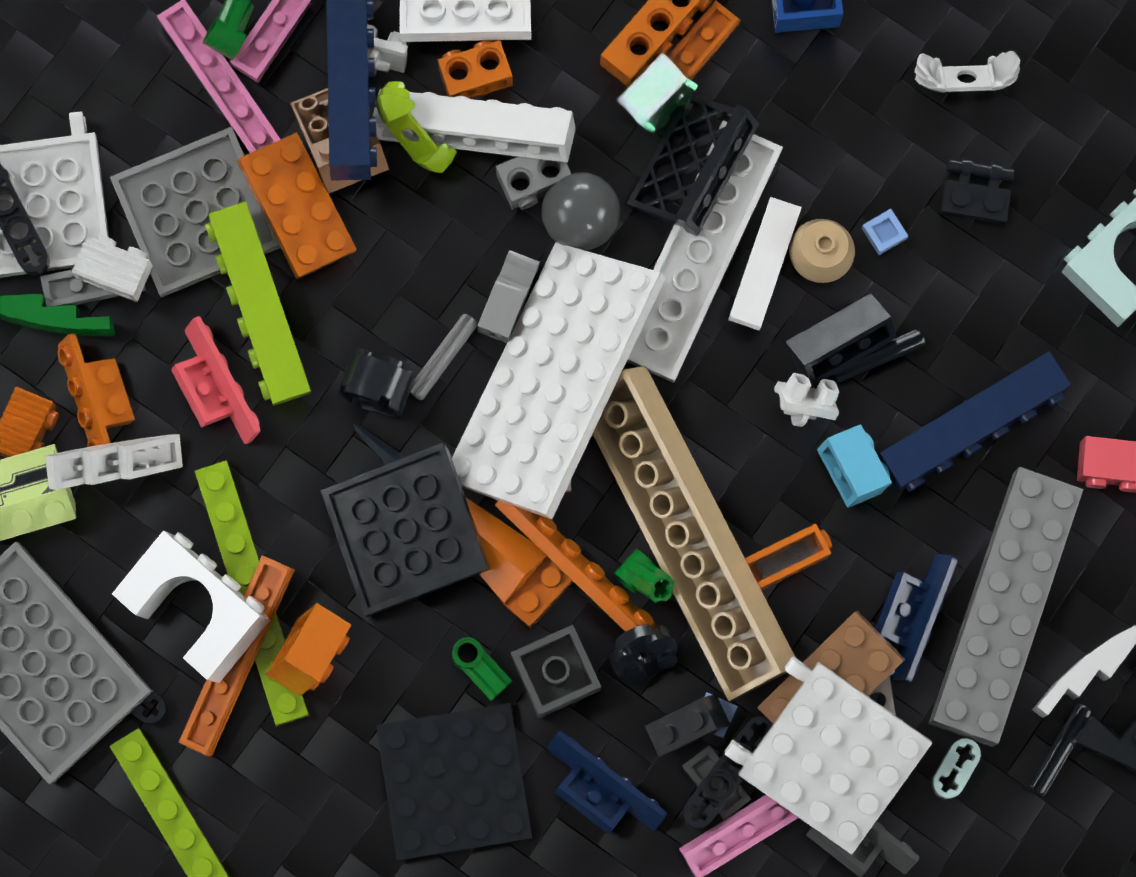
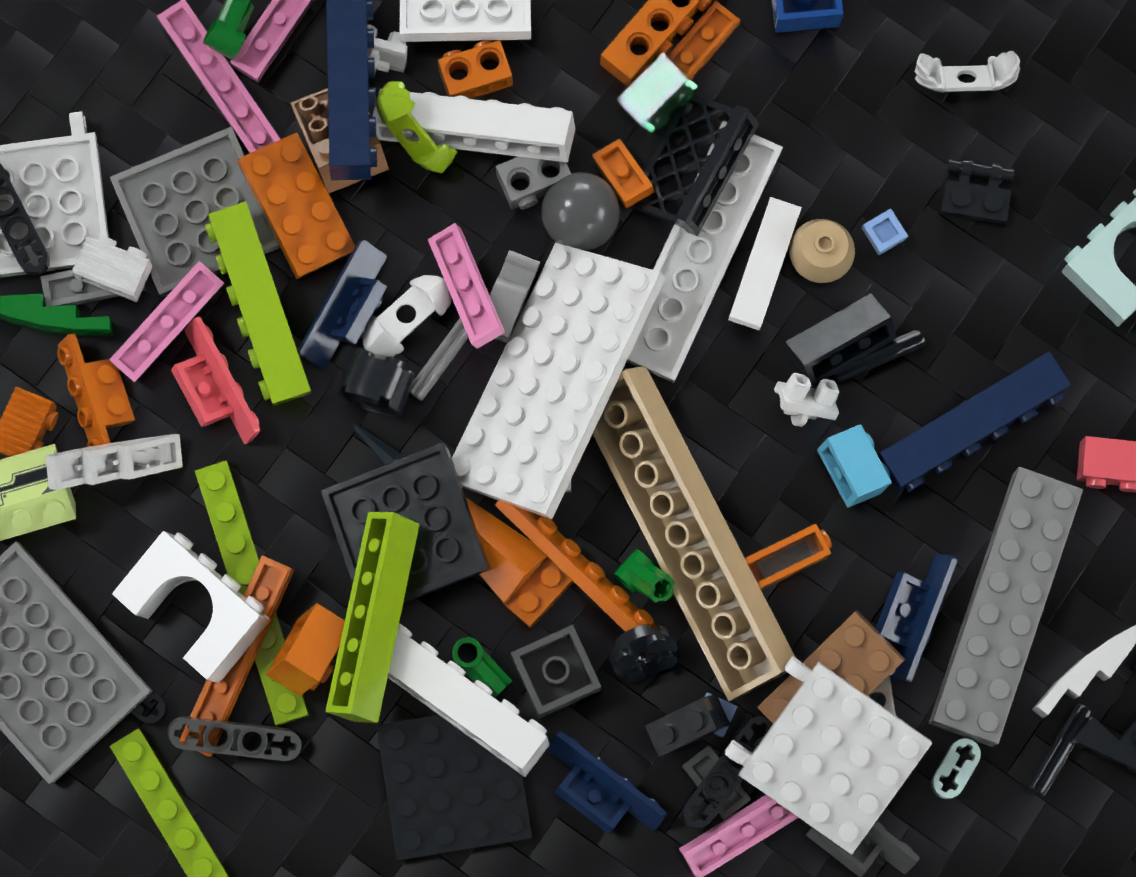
none -> bright pink plate [109,261,225,382]
none -> dark grey beam [168,716,302,761]
none -> dark blue bracket [297,240,387,369]
none -> lime brick [325,512,420,723]
none -> white piece [362,275,452,360]
none -> white brick [388,623,550,777]
none -> bright pink plate [428,223,505,349]
none -> orange plate [592,138,655,209]

